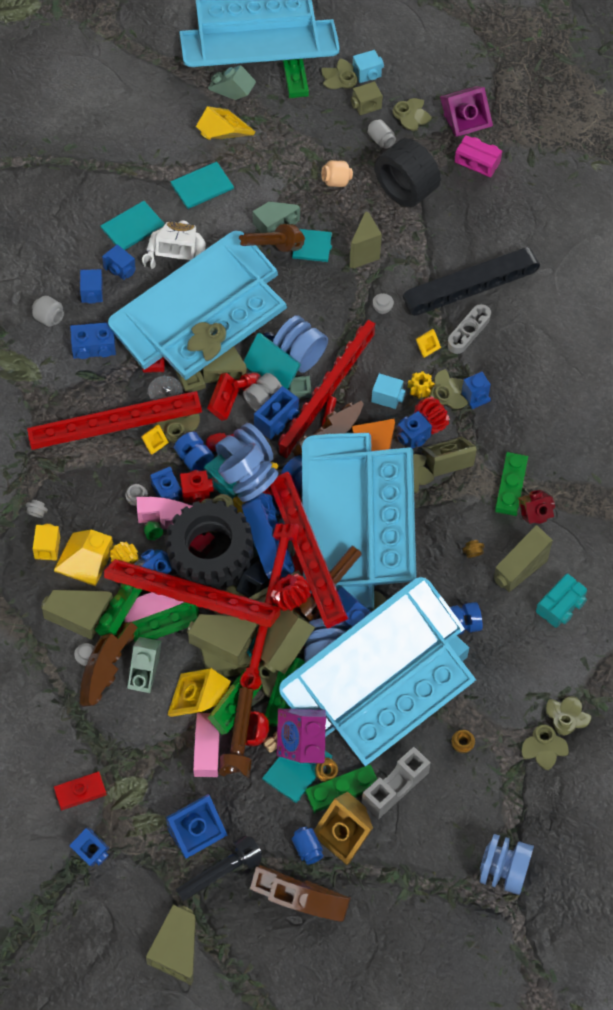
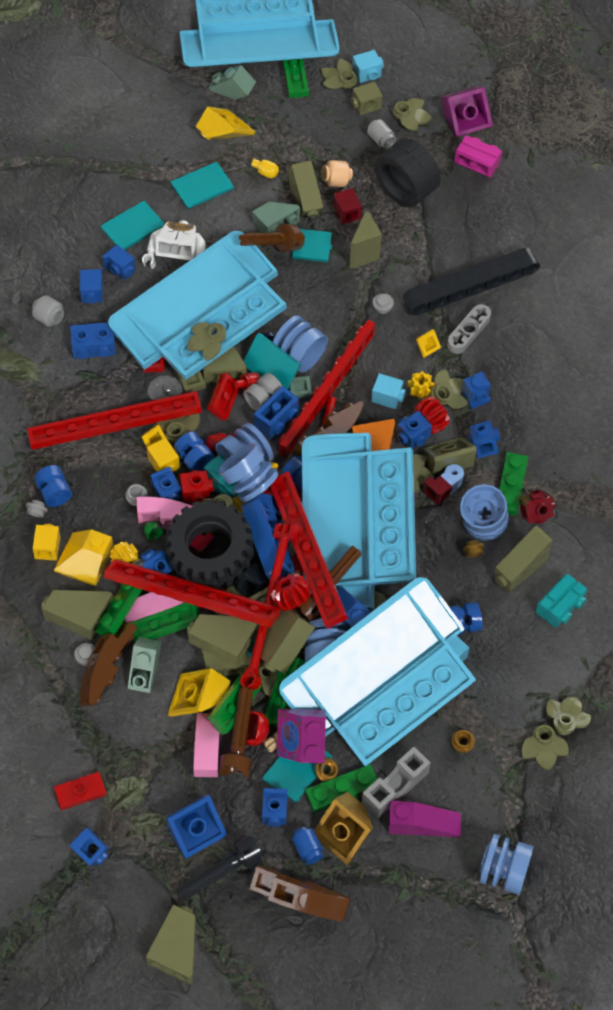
none -> blue wheel [34,465,72,507]
none -> yellow brick [147,438,180,473]
none -> yellow cylinder [251,159,279,178]
none -> blue brick [262,788,288,827]
none -> olive slope [287,161,324,218]
none -> dark red brick [333,188,362,225]
none -> magenta slope [389,801,461,837]
none -> leg [422,464,464,506]
none -> medium blue wheel [460,484,509,541]
none -> blue brick [468,420,500,459]

